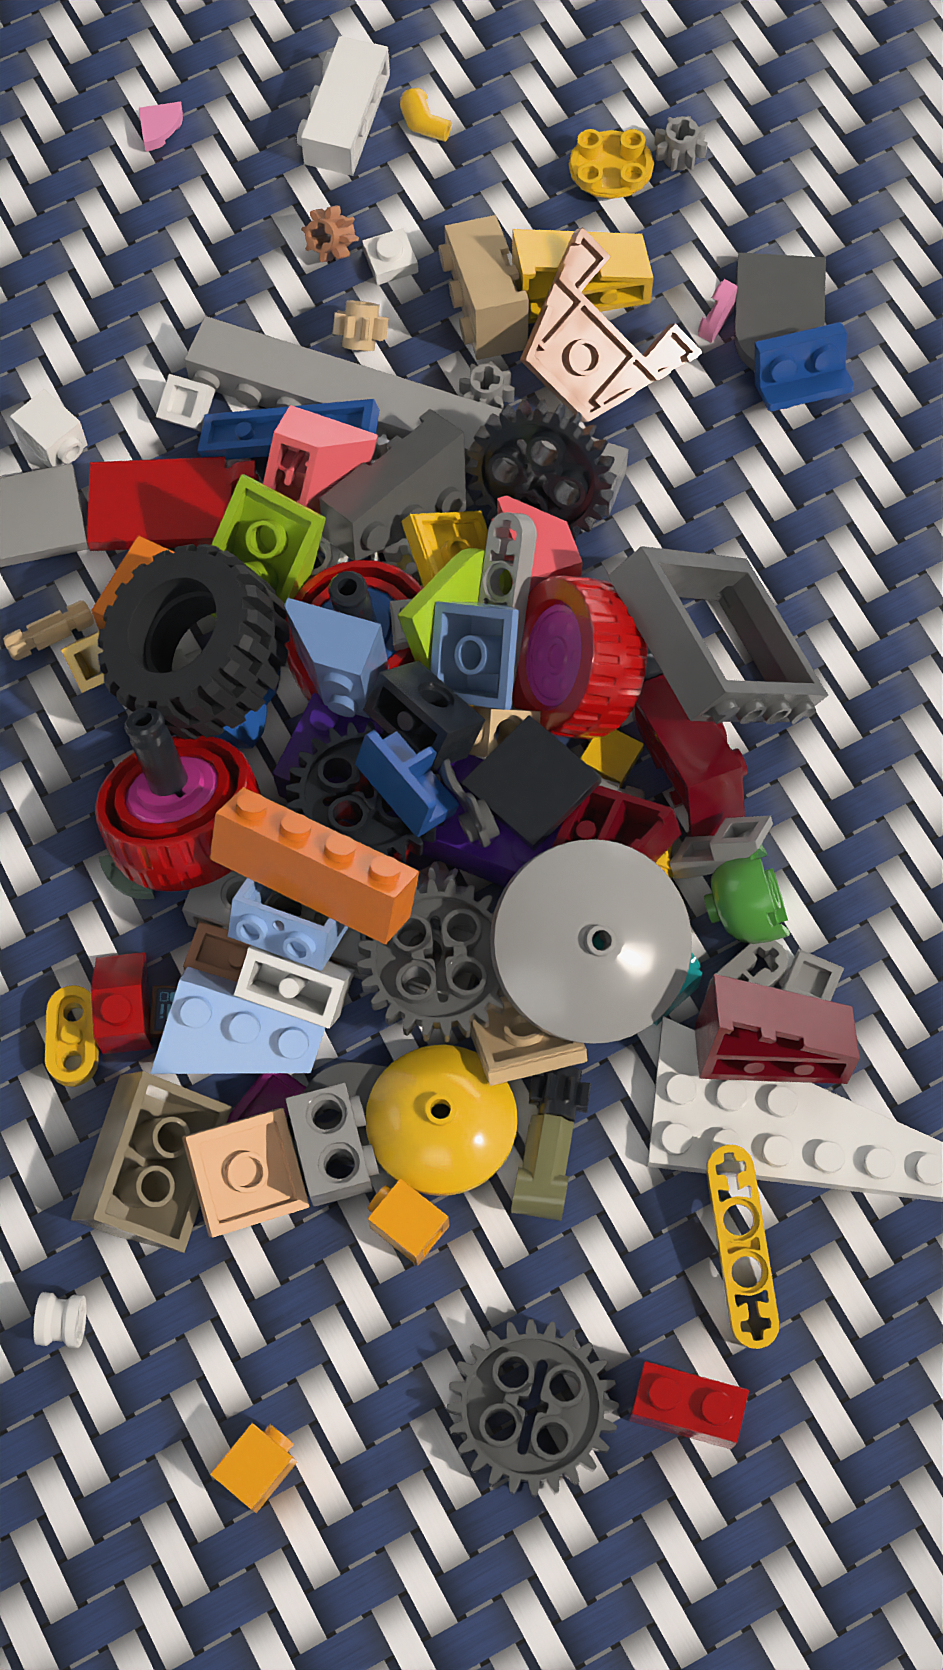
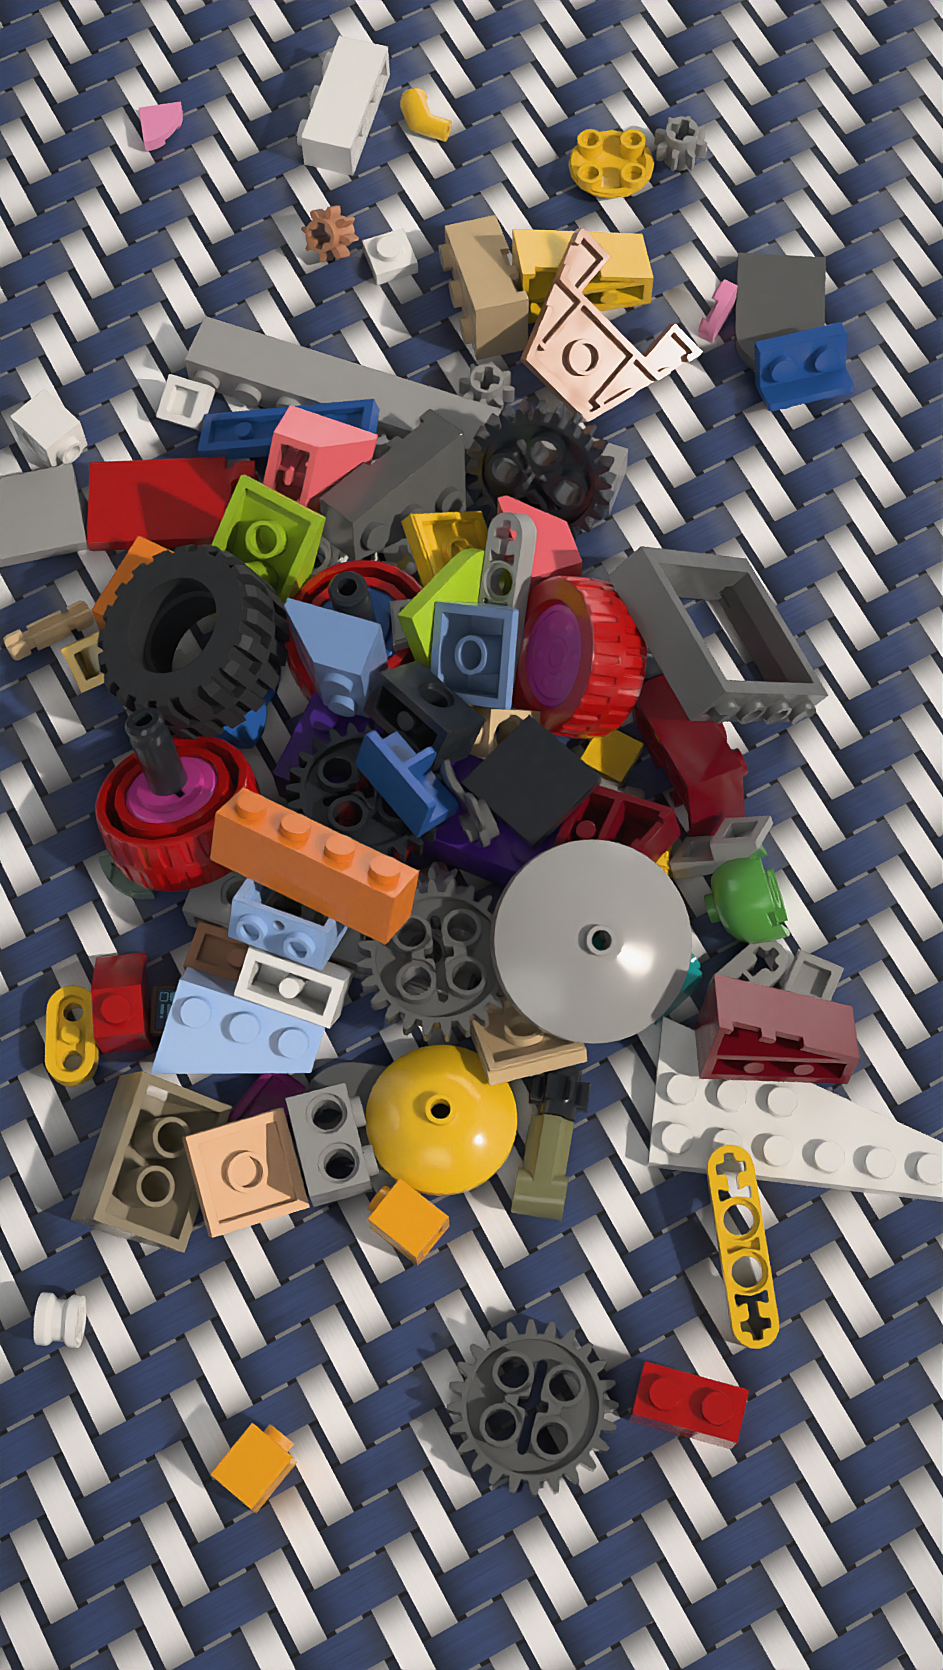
tan gear [332,300,389,351] -> none

